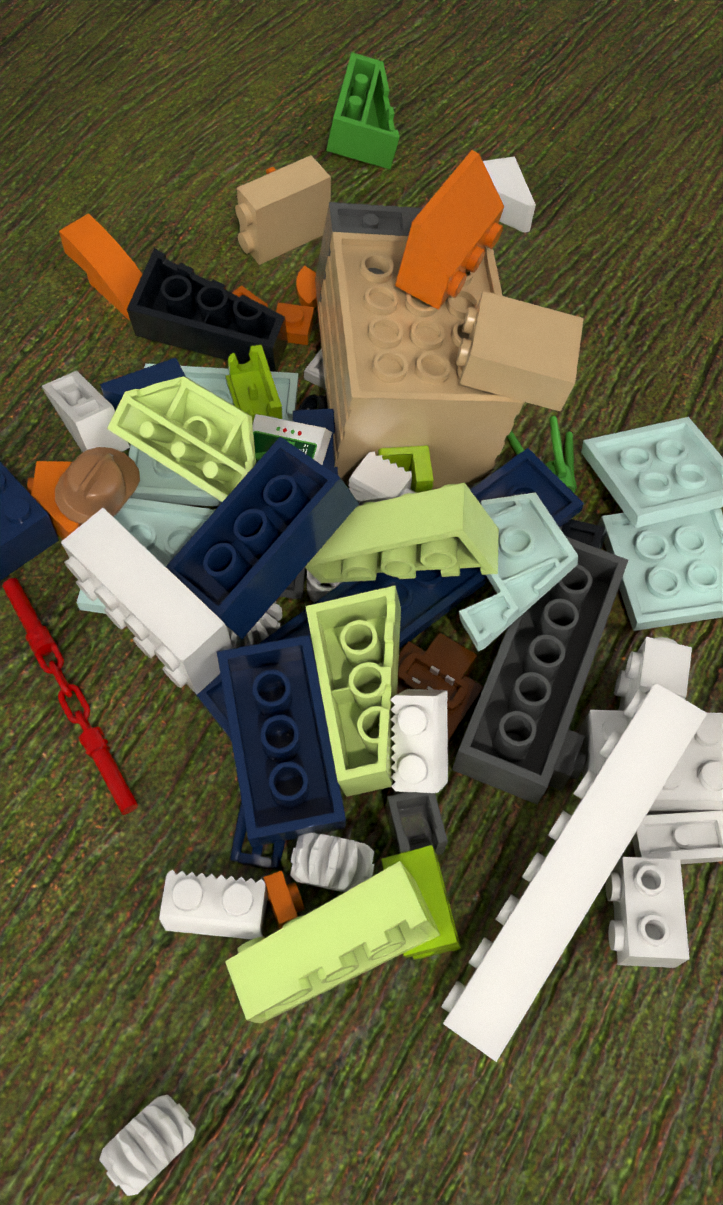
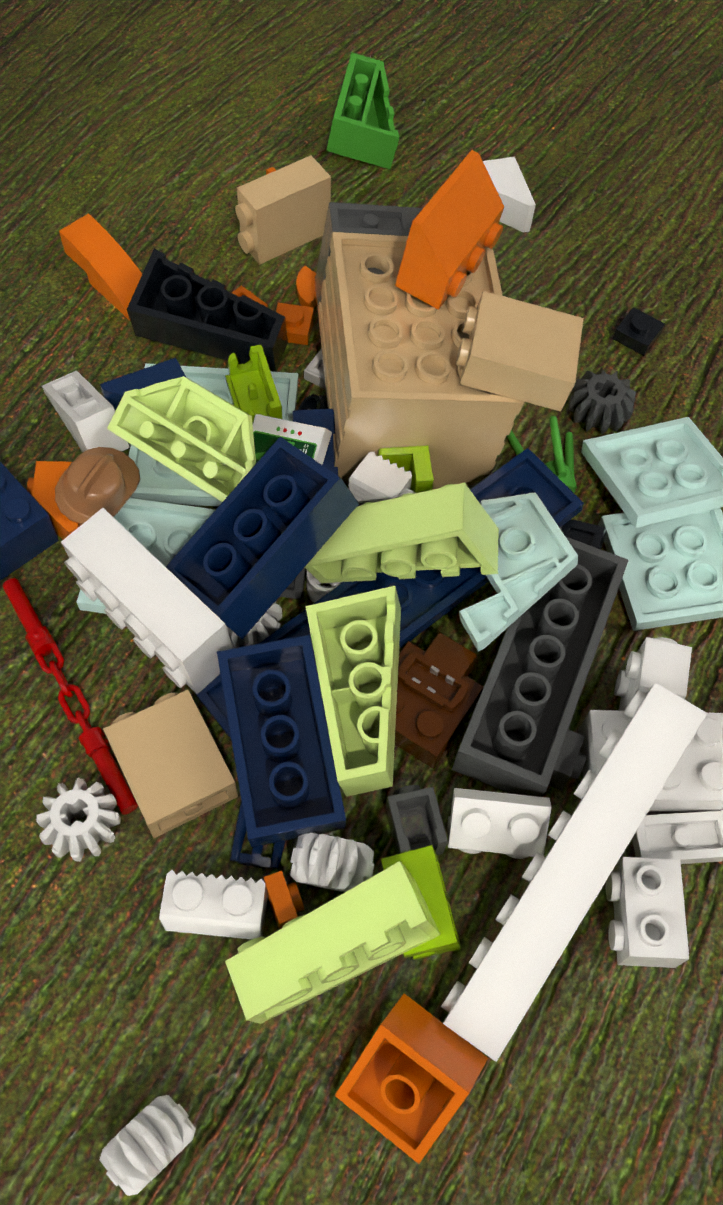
white brick [391,689,448,793] -> none
none -> white gear [36,777,121,862]
none -> tan brick [103,690,238,839]
none -> orange slope [335,993,488,1164]
none -> white bracket [447,788,552,859]
none -> dark grey gear [568,367,636,435]
none -> black plate [613,307,665,356]

